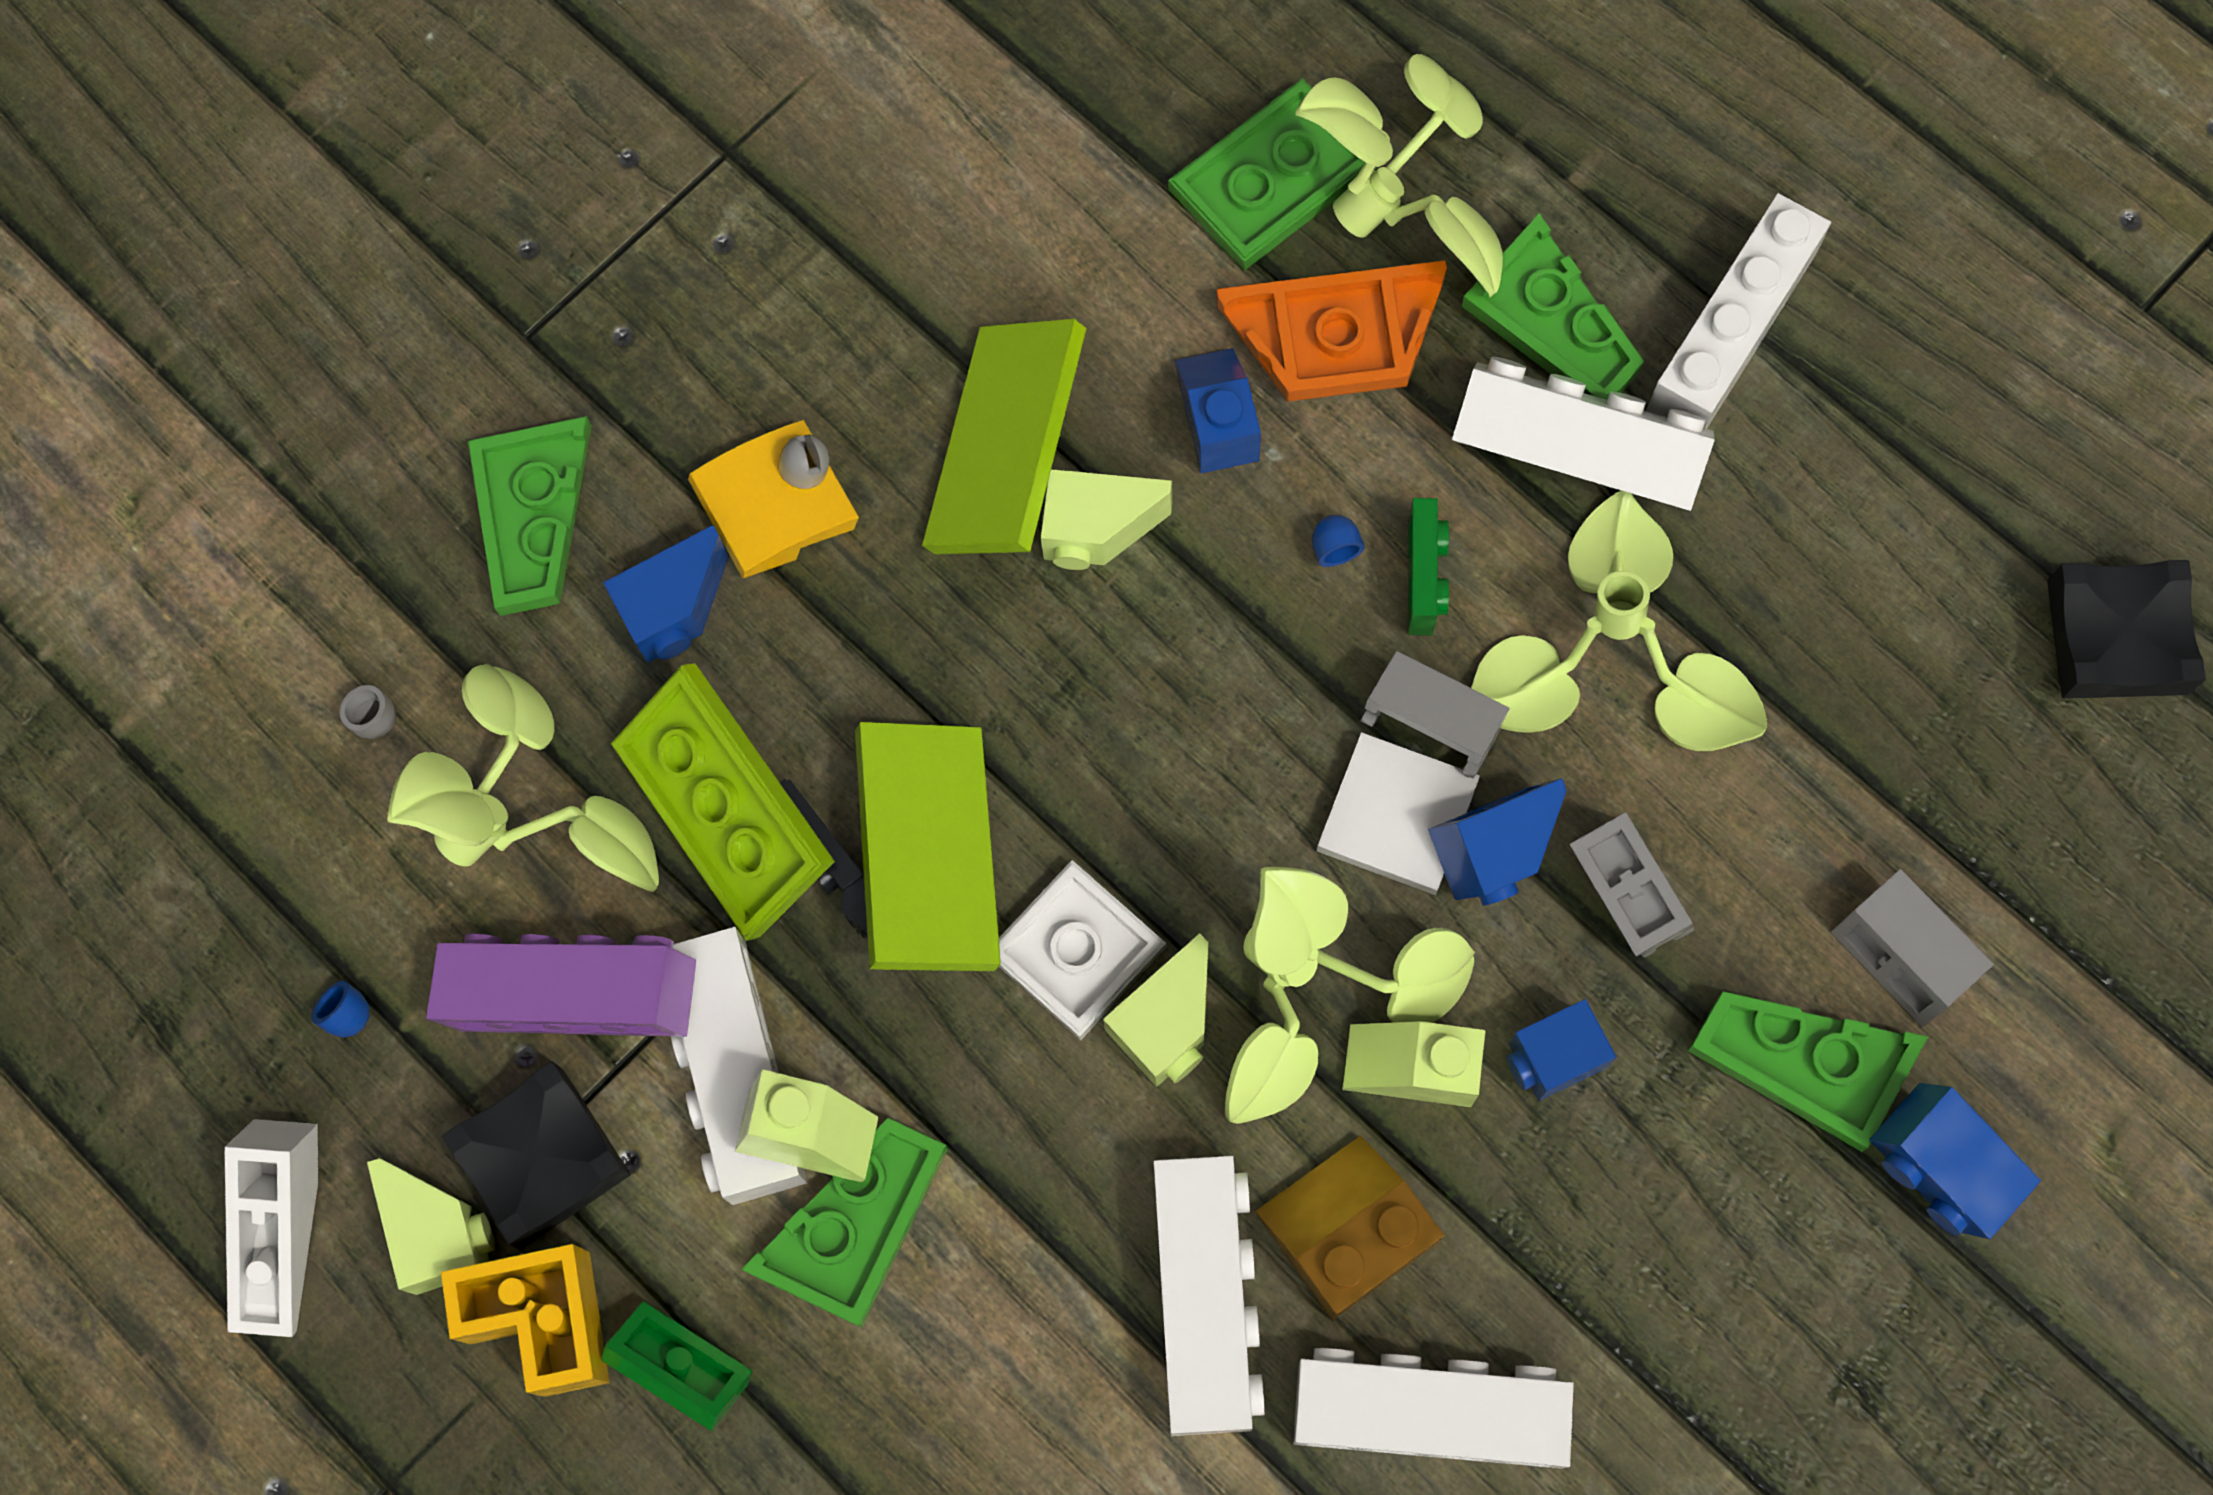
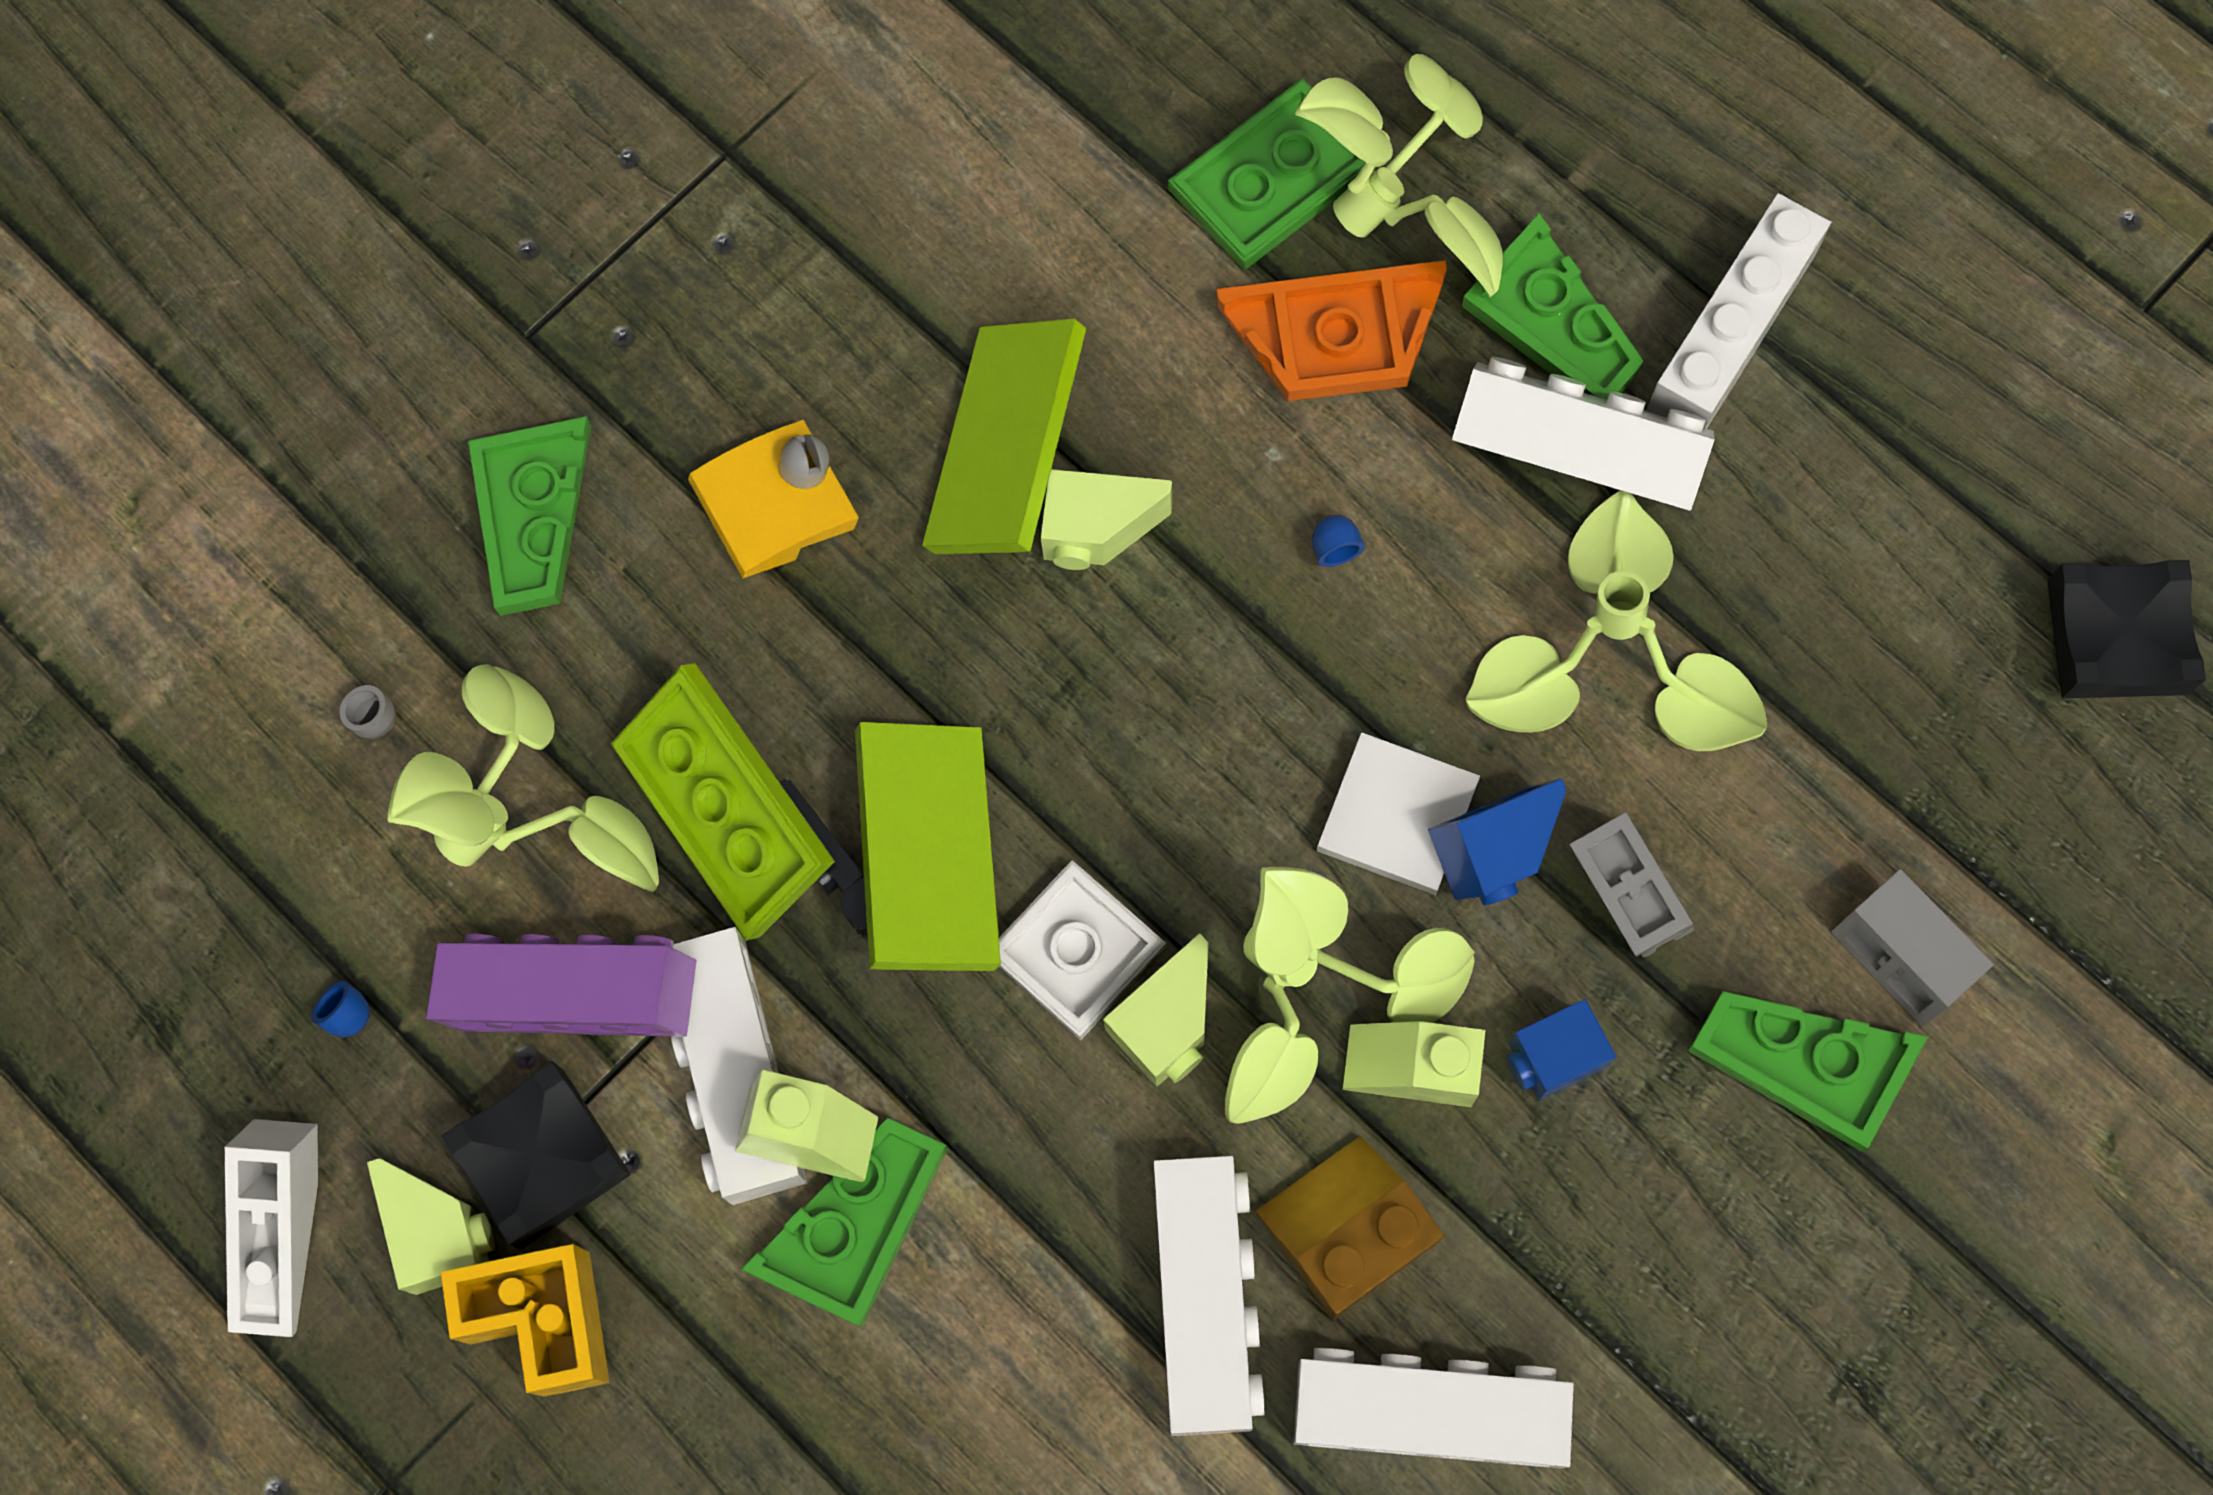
green plate [601,1301,753,1432] -> none
blue slope [603,525,729,663] -> none
blue slope [1175,348,1261,474] -> none
light grey hinge [1361,651,1510,779] -> none
green plate [1408,498,1449,636] -> none
blue brick [1869,1083,2041,1239] -> none

